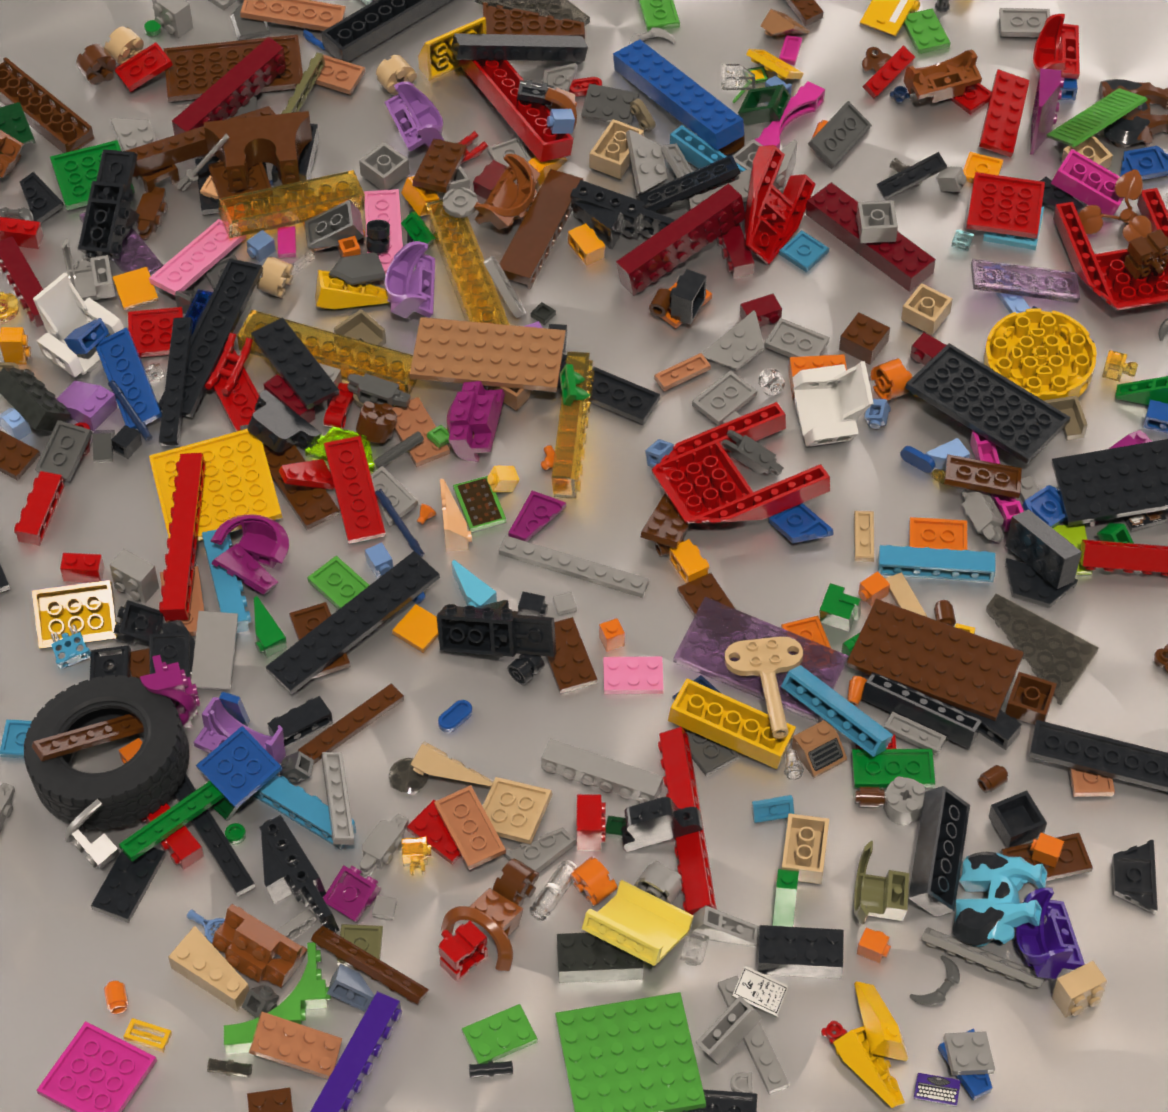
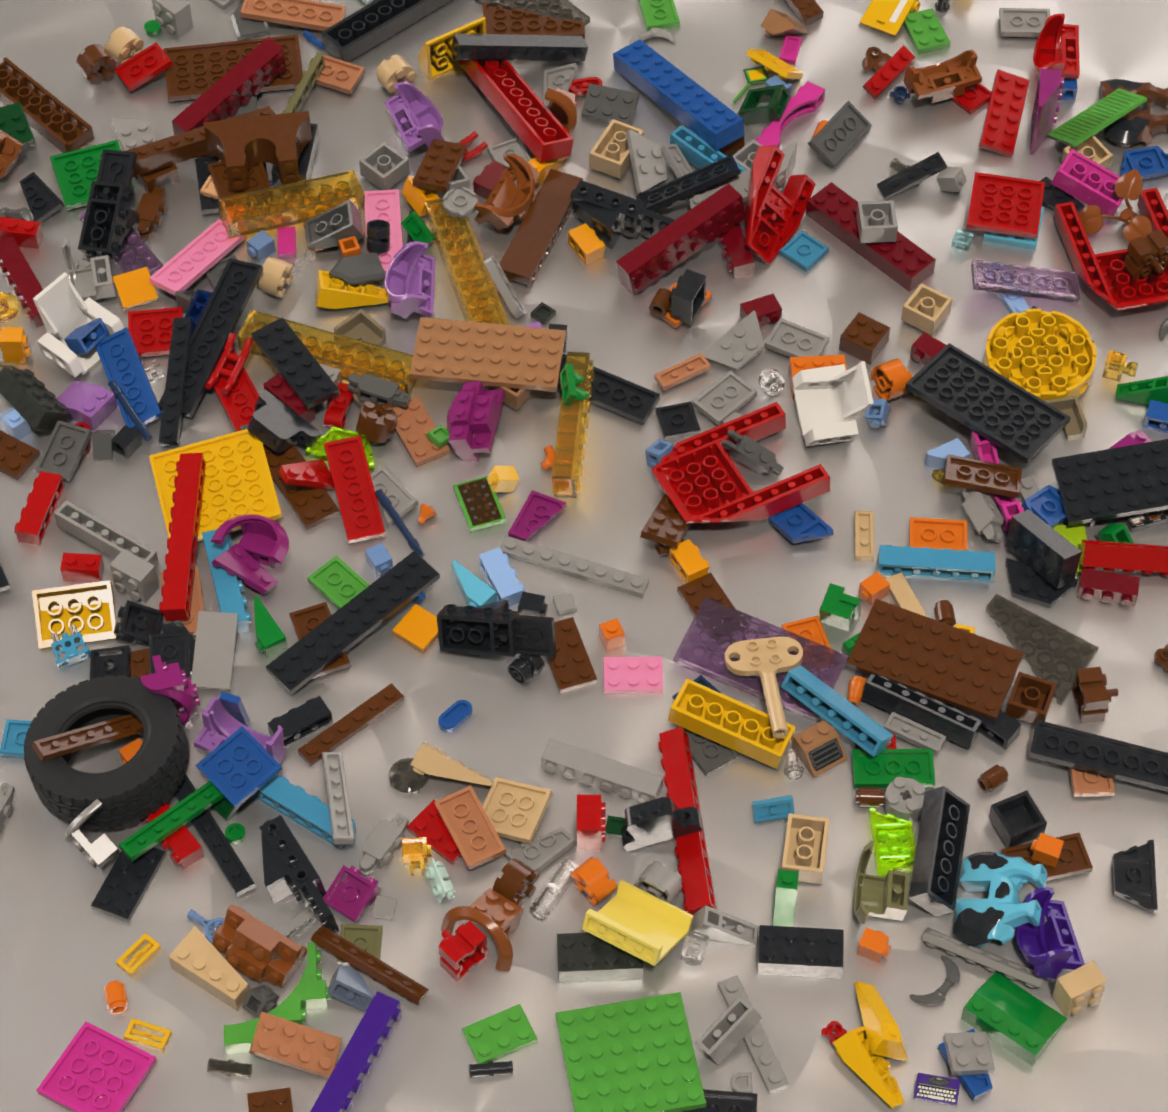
light grey piece [177,134,230,192] -> none
dark grey brick [280,751,314,784] -> none
dark grey axle [374,431,424,468] -> none
light nougat wedge [440,479,472,552] -> none
black plate [517,79,554,106] -> none
medium blue brick [547,109,575,134] -> none
dark tan plate [630,98,656,132] -> none
clear slope [721,64,756,90] -> none
white sticker [732,966,789,1016] -> none
blue tile [900,446,936,473] -> none
light orange tile [963,152,1003,183] -> none
none -> light grey brick [54,500,159,569]
none -> yellow tile [116,933,161,978]
none -> light aqua hinge [425,858,456,904]
none -> light blue brick [479,547,525,606]
none -> black tile [655,401,701,441]
none -> clear neon green wing [869,808,916,877]
none -> green slope [961,971,1068,1067]
none -> reddish brown brick [1072,667,1119,724]
none -> dark red brick [1077,568,1140,607]

